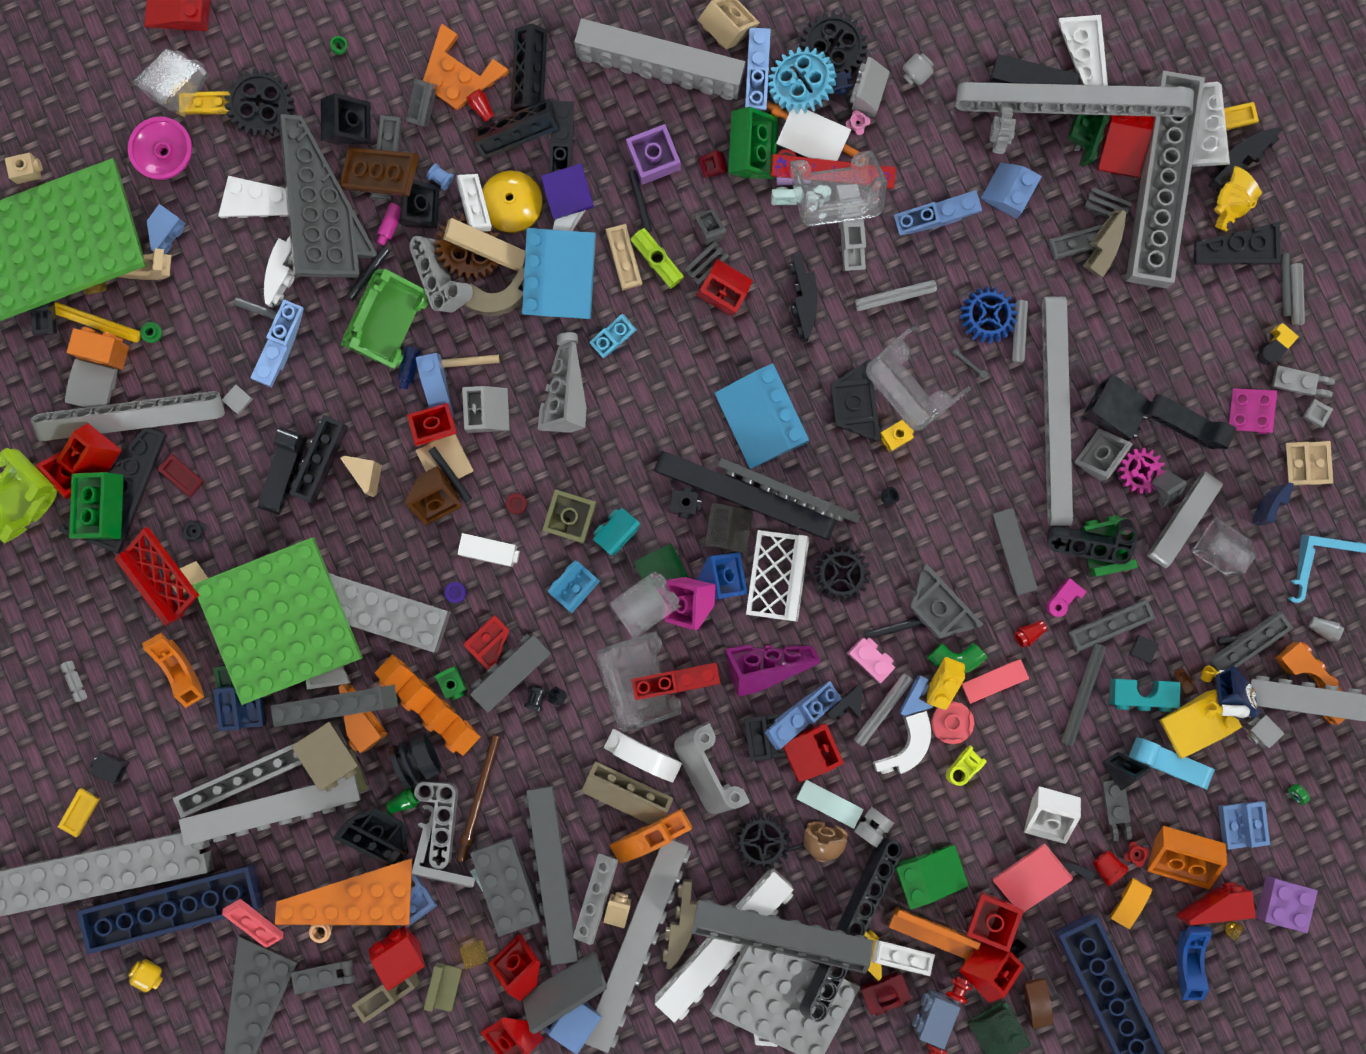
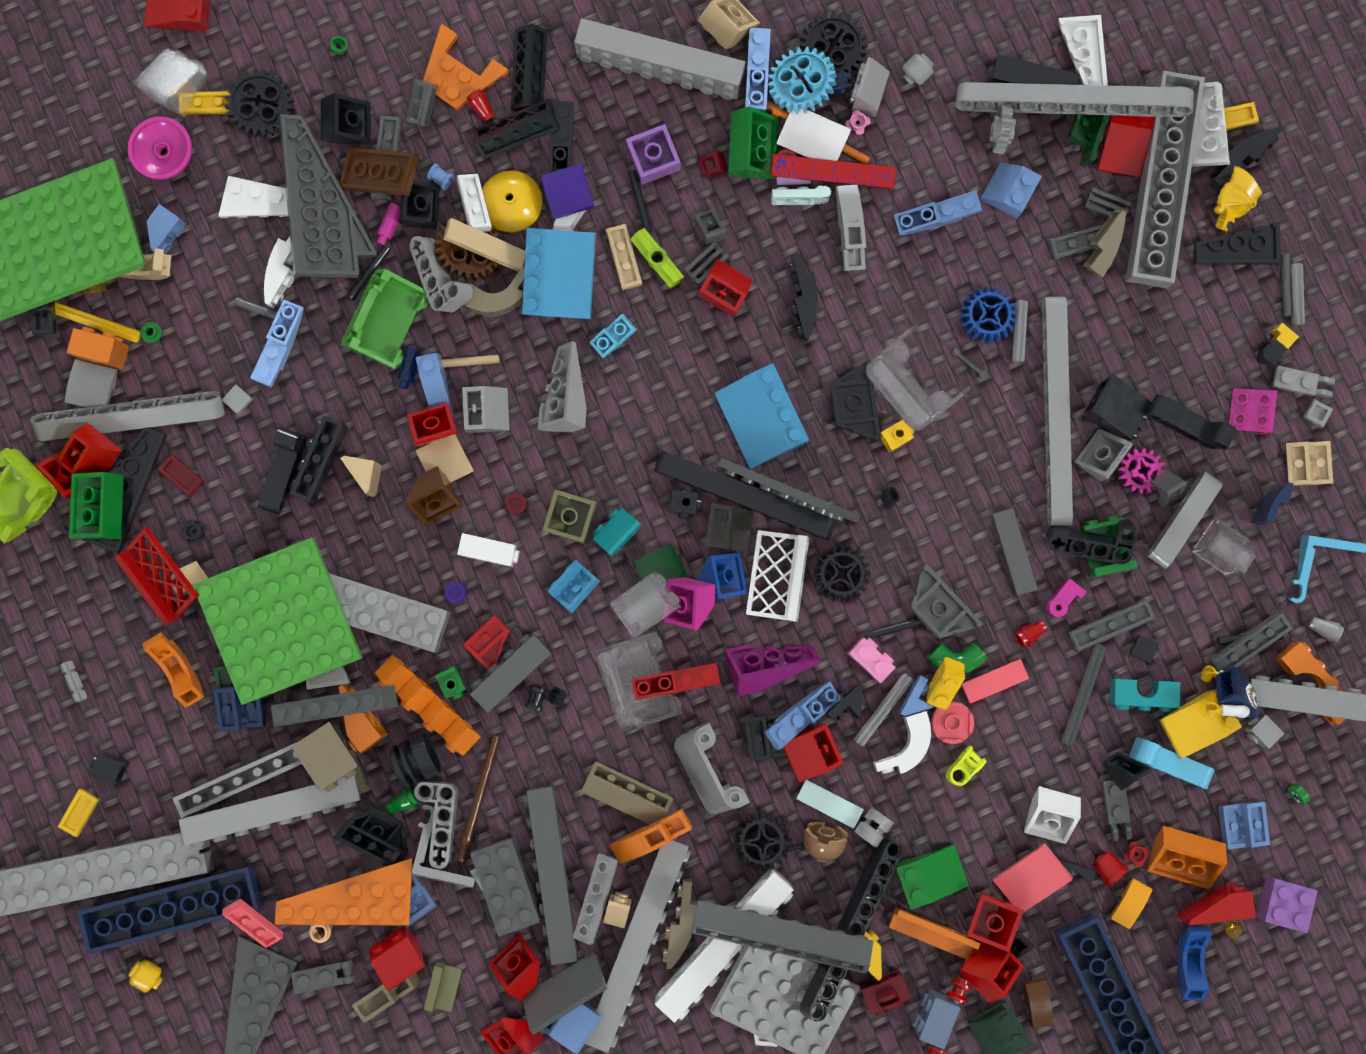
tan brick [5,152,43,184] -> none
black bar [428,446,472,503] -> none
clear yellow slope [460,940,488,969] -> none
light grey tile [557,332,578,346] -> none
white arch [604,729,682,783] -> none
clear windscreen [790,151,887,226] -> none
light grey axle [855,280,937,311] -> none
white tile [871,940,935,976] -> none
reddish brown tile [1174,667,1195,694] -> none

